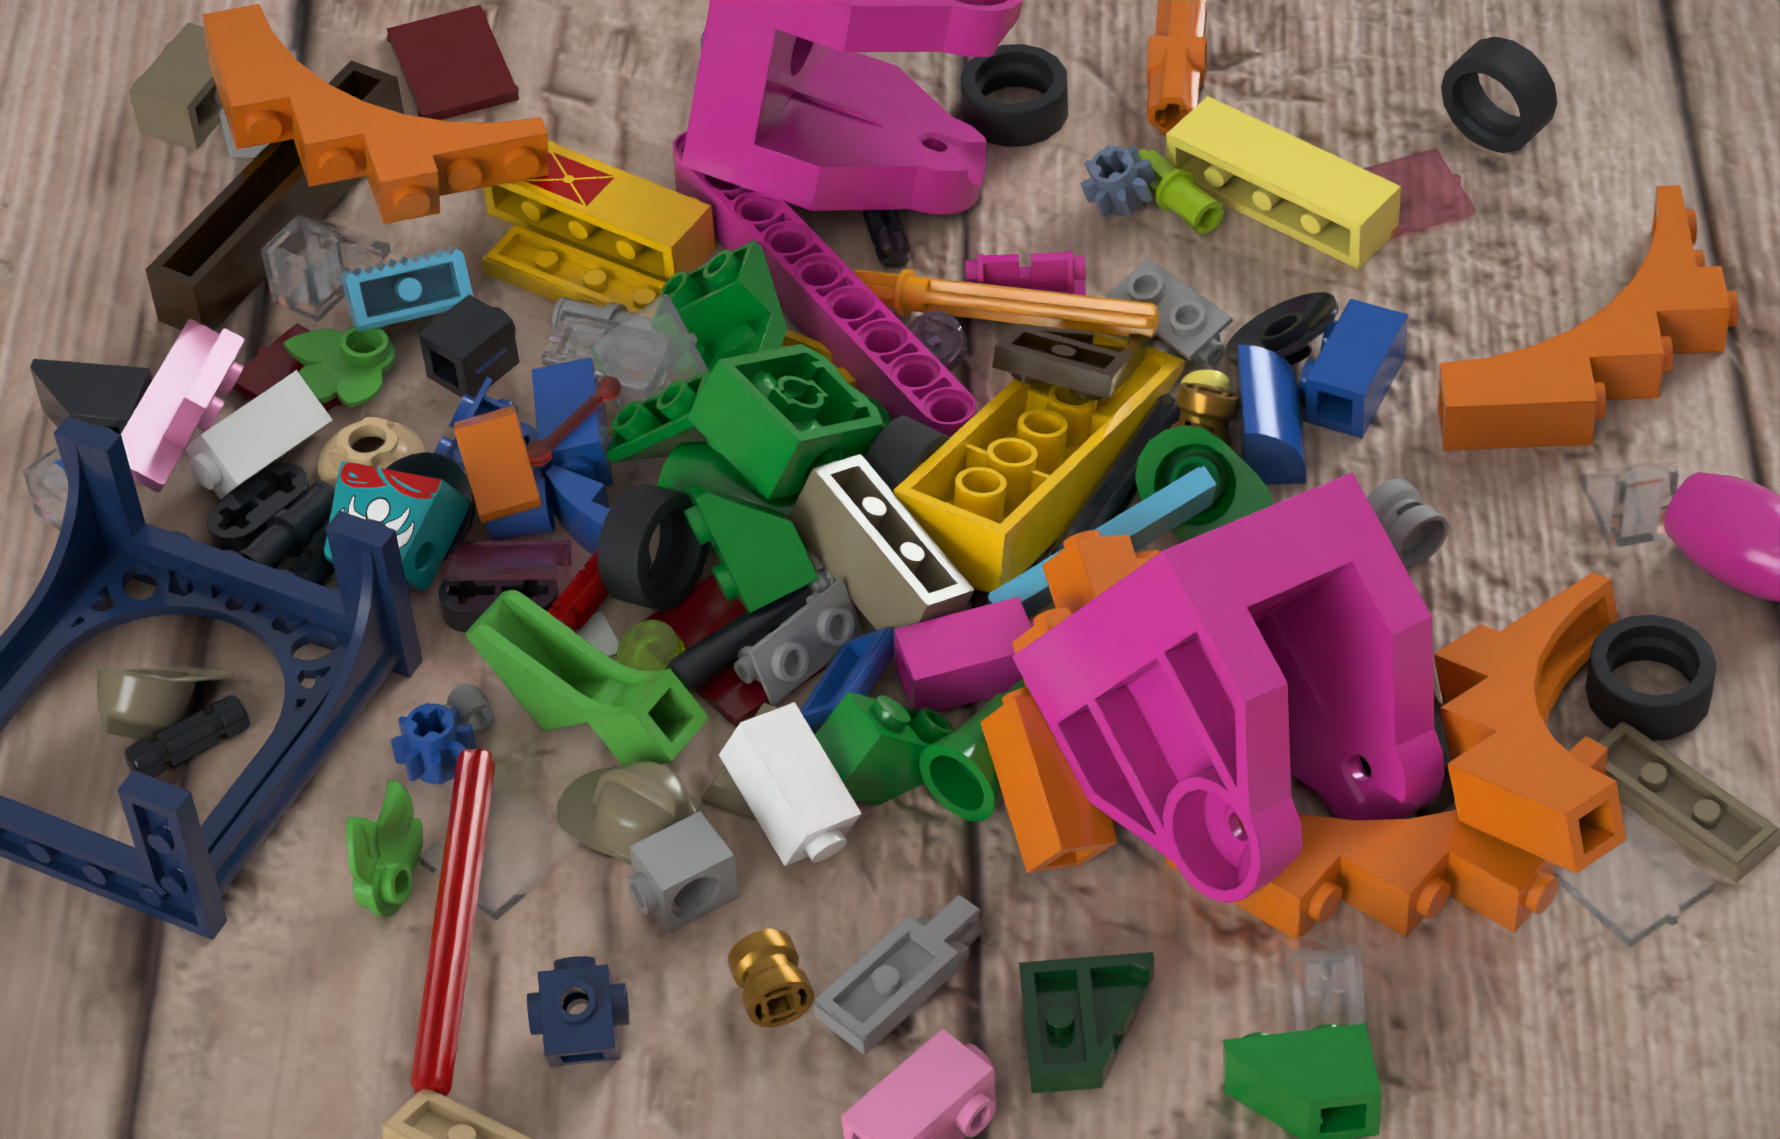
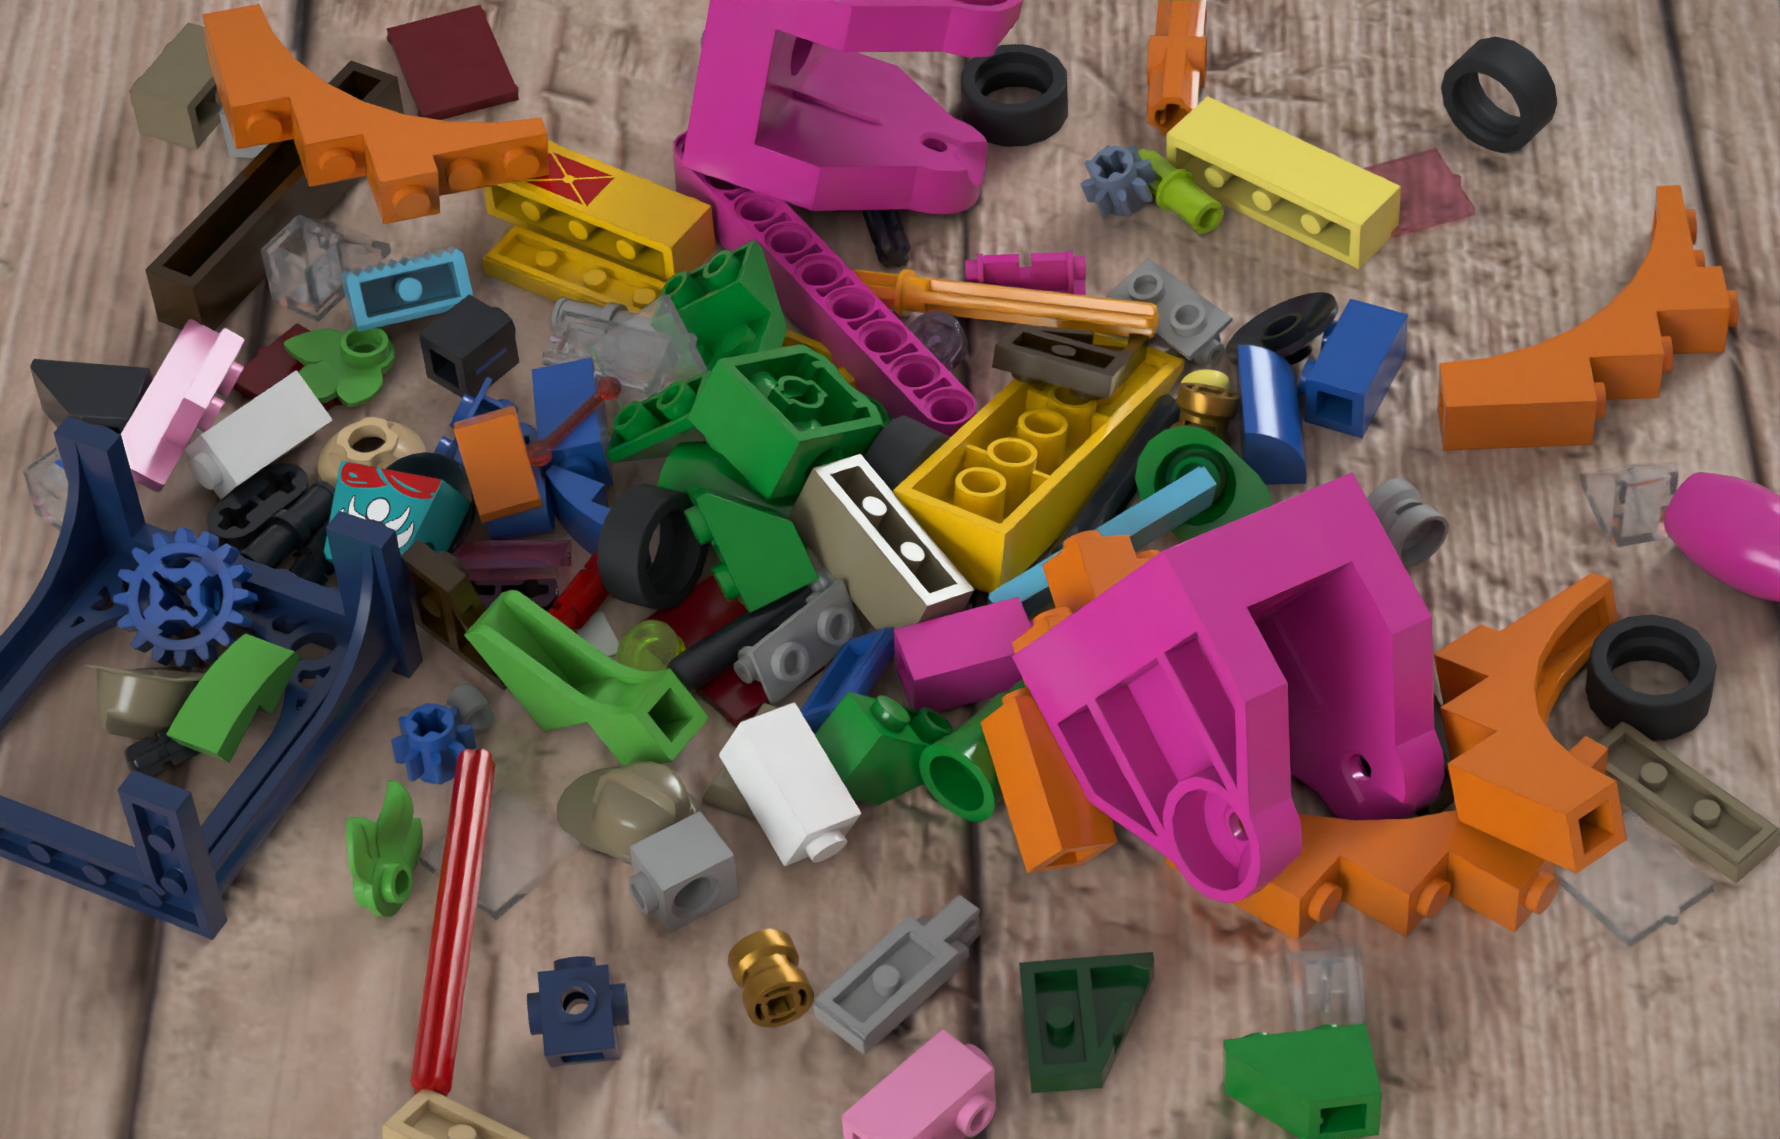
none -> blue gear [113,527,257,669]
none -> bright green slope [166,634,301,763]
none -> dark brown wing [401,539,507,690]

